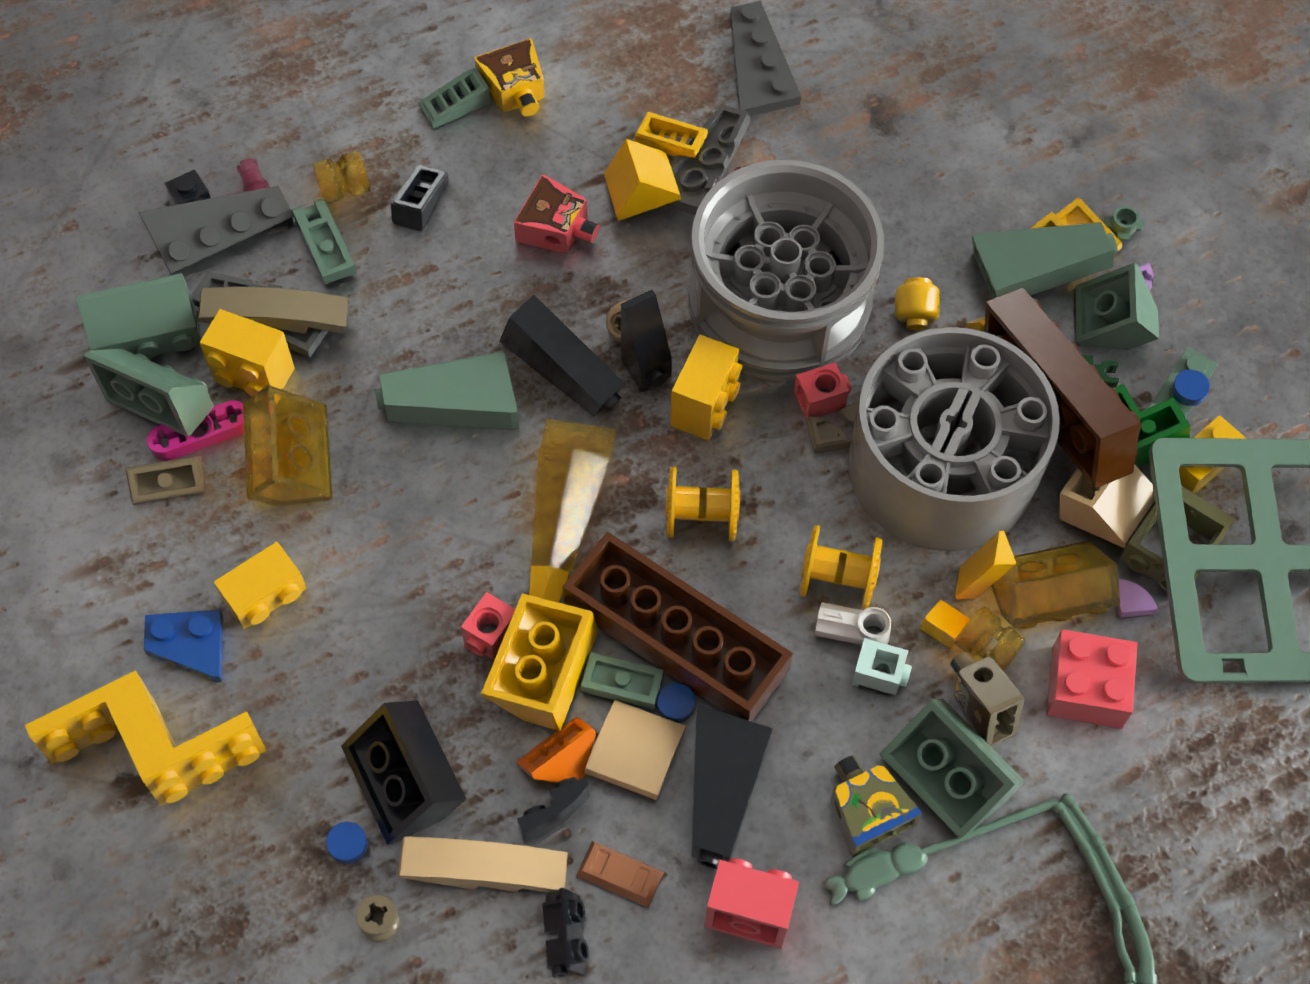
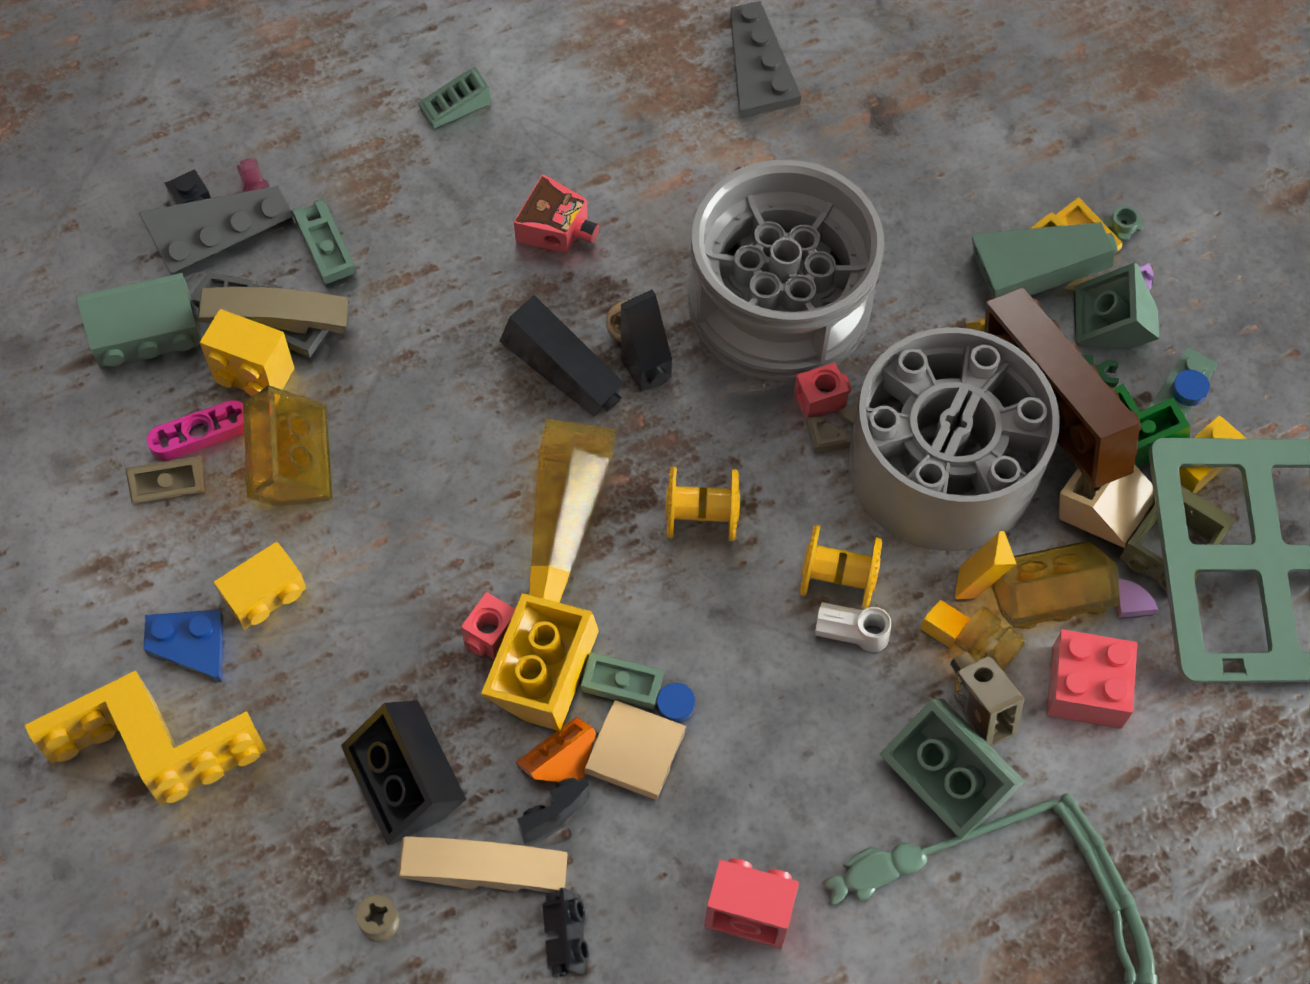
sand green slope [83,349,214,437] -> none
clear yellow wheel [313,150,371,204] -> none
blue tile [326,822,368,864] -> none
sand green slope [375,351,519,430] -> none
black slope [391,165,448,231] -> none
torso [474,38,545,117] -> none
reddish brown brick [563,532,793,721] -> none
nougat tile [576,840,664,908] -> none
yellow slope [604,139,681,221] -> none
yellow slope [635,112,708,158] -> none
dark grey wing [666,104,751,215] -> none
yellow brick [670,334,742,441] -> none
black slope [691,705,773,869] -> none
torso [831,755,922,857] -> none
light aqua brick [851,638,912,695] -> none
yellow head [895,277,940,330] -> none

